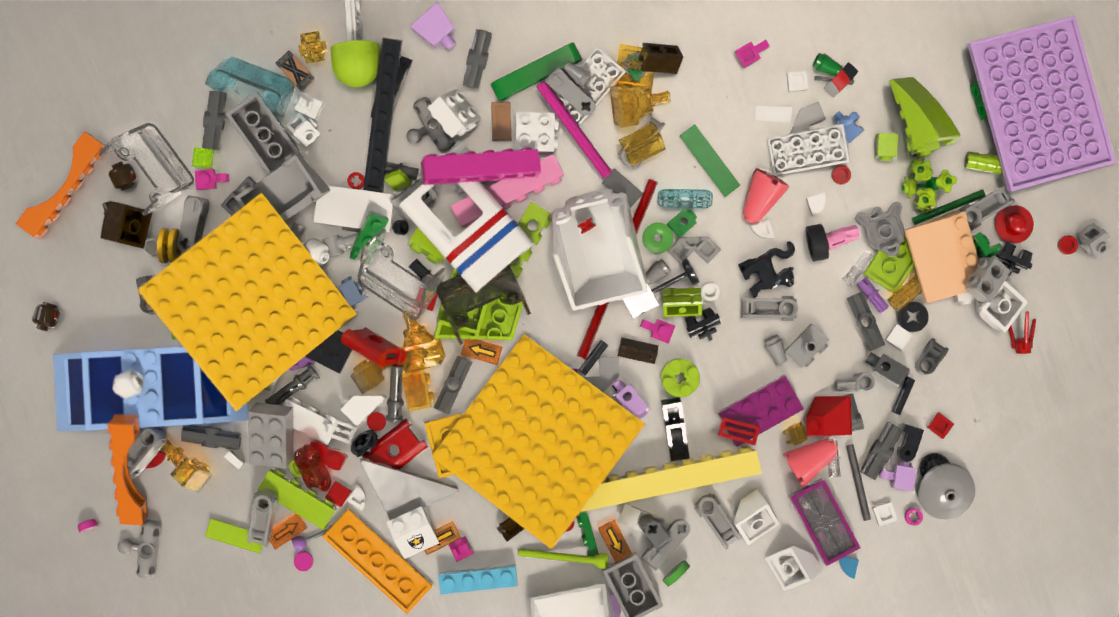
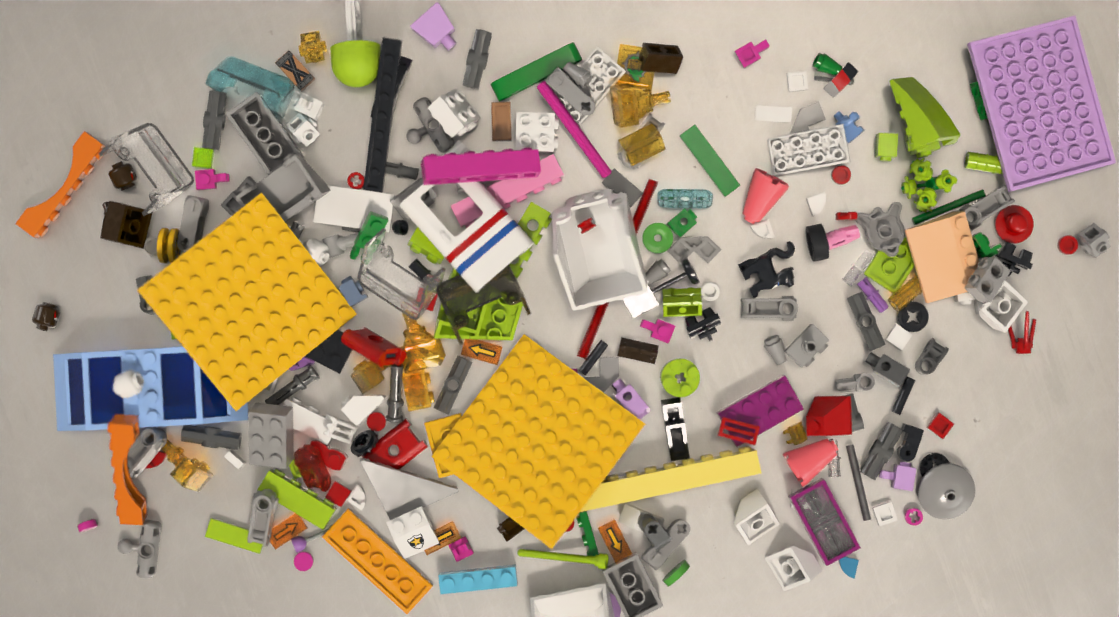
lime tile [384,169,412,191] -> none
light grey piece [694,493,742,549] -> none
none -> red tile [836,212,857,220]

